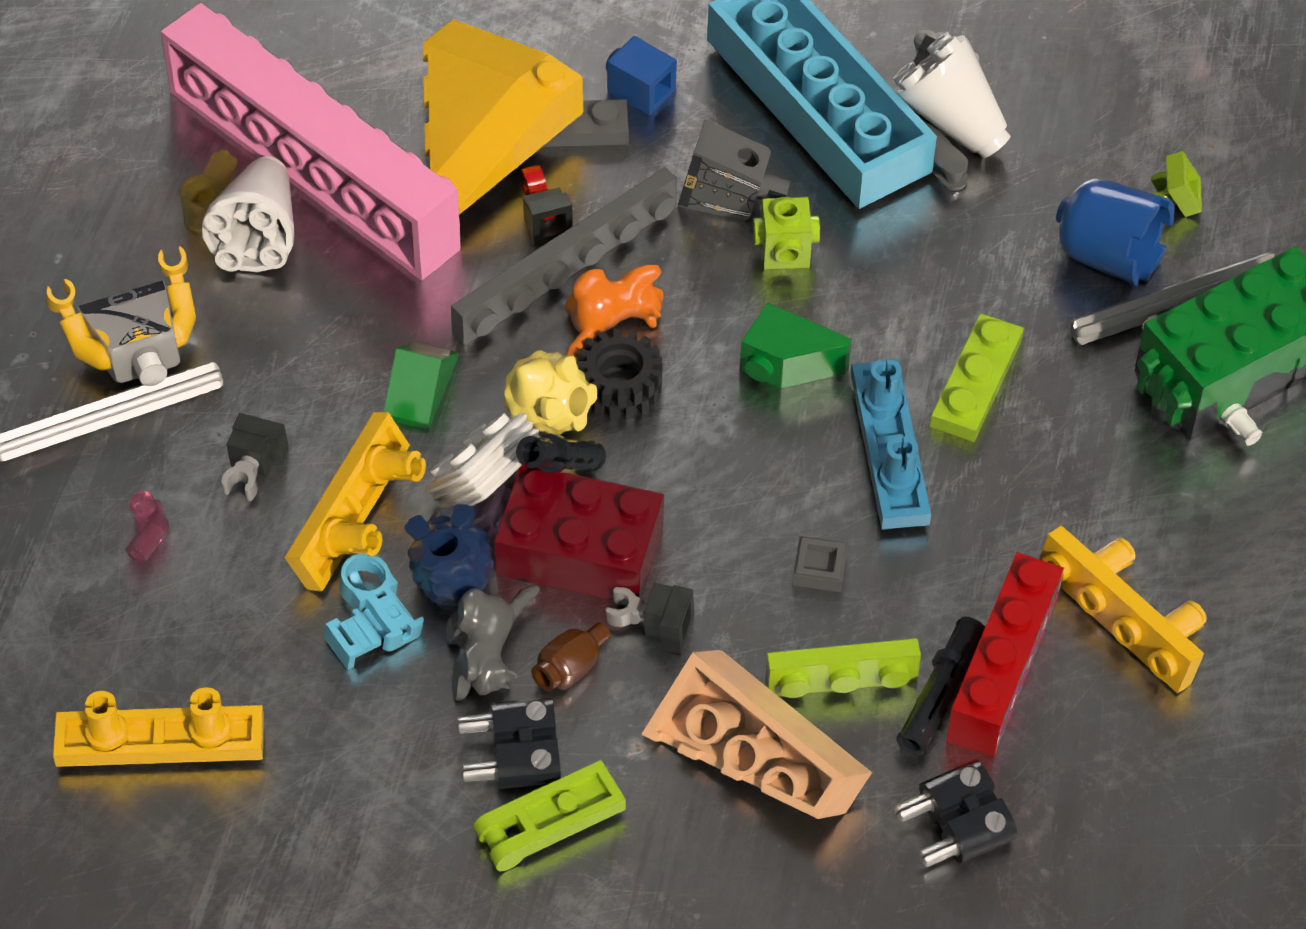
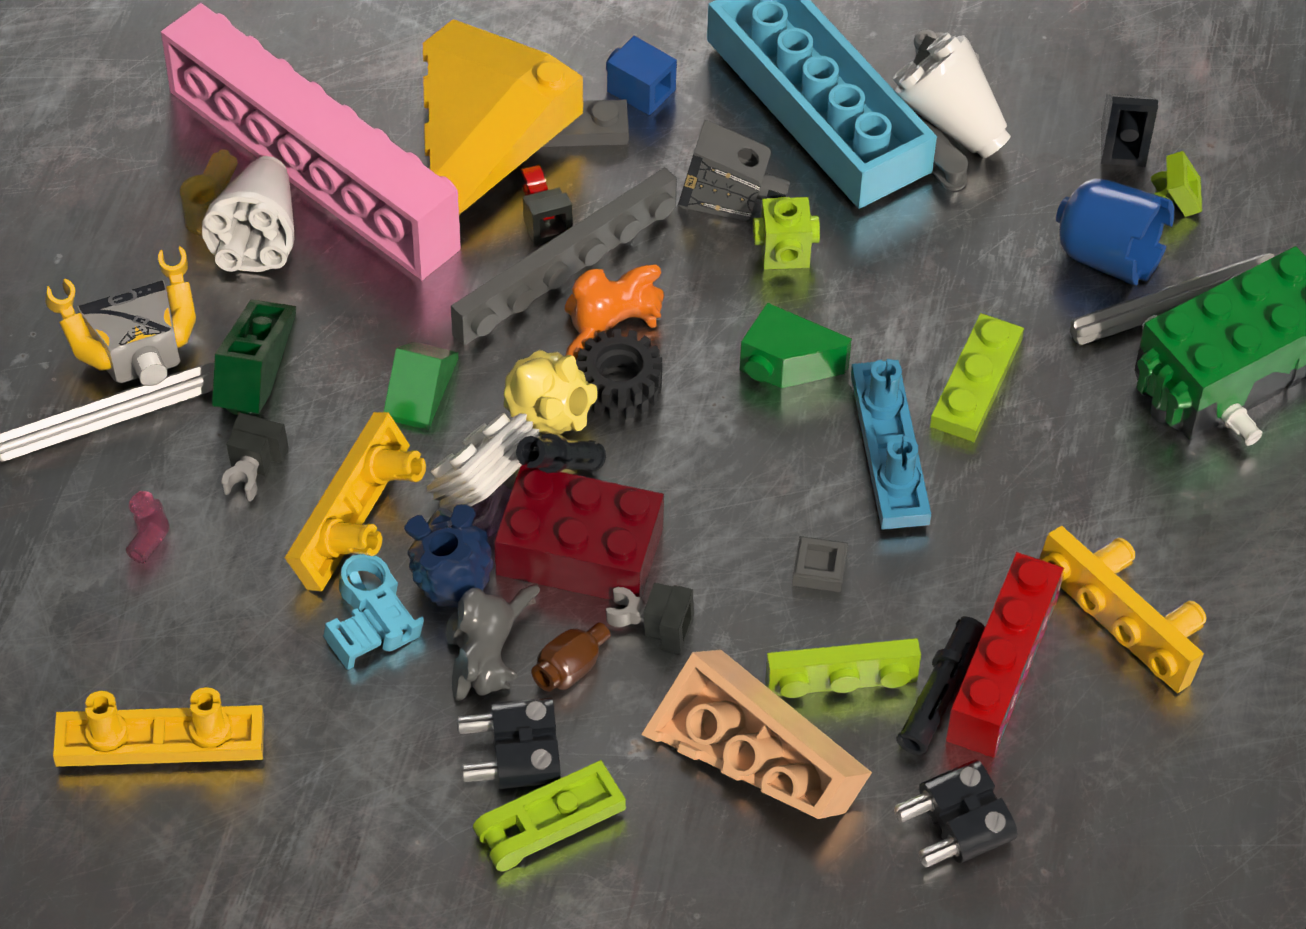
none -> dark green slope [212,299,296,415]
none -> black slope [1101,94,1158,167]

